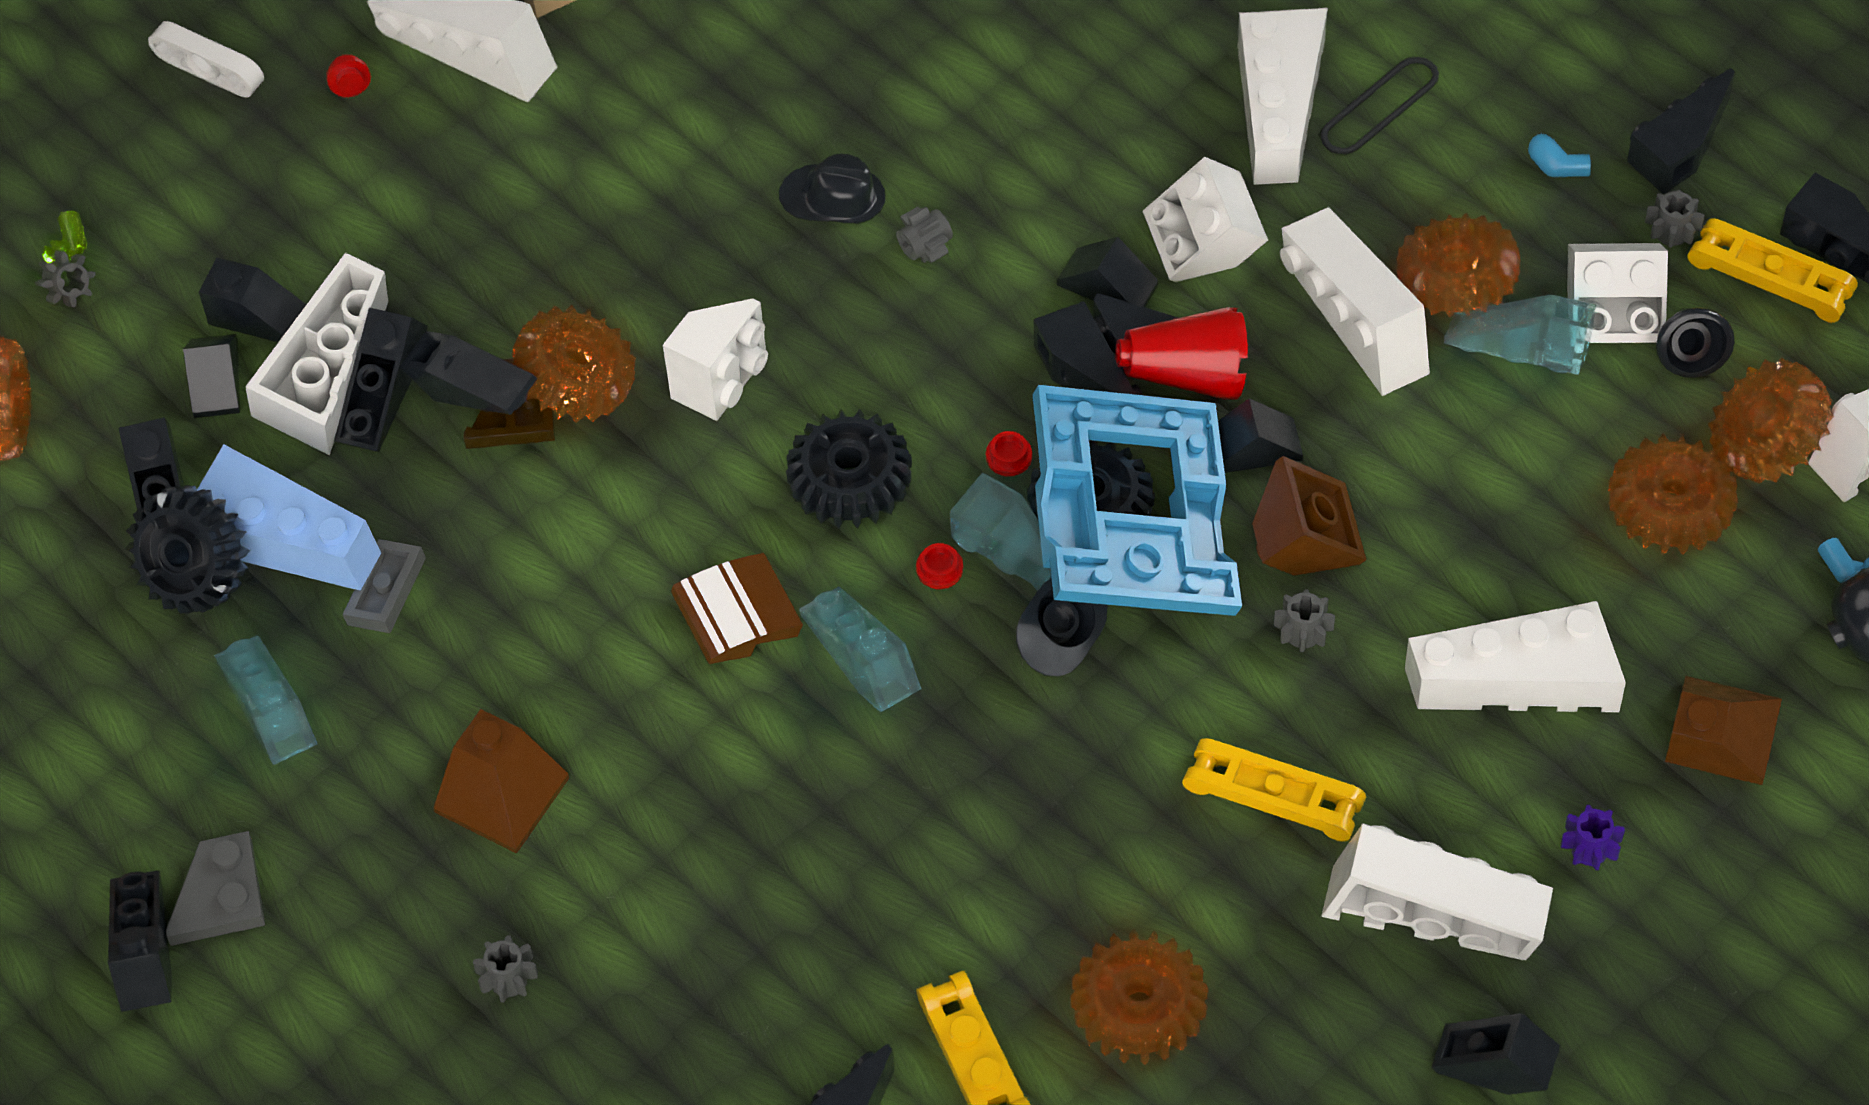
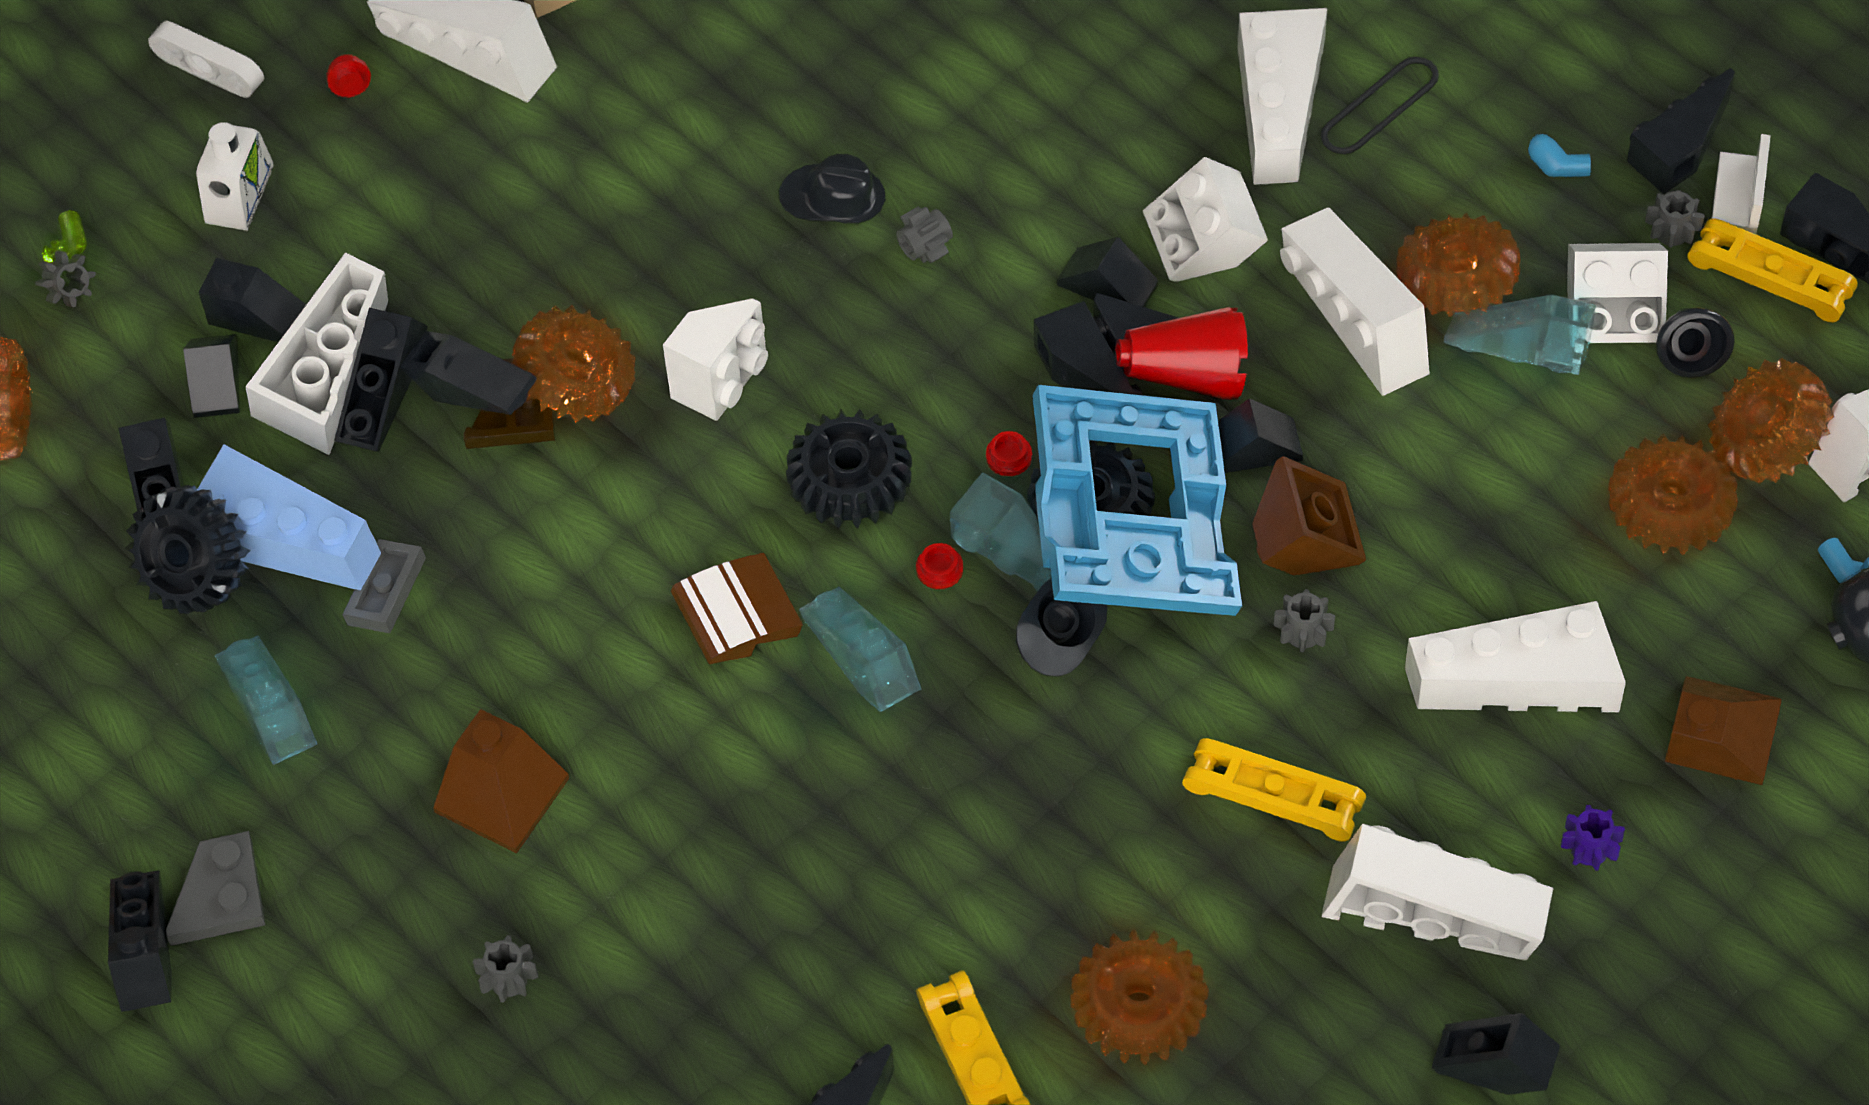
none -> white torso [196,123,274,231]
none -> white panel [1711,134,1770,234]

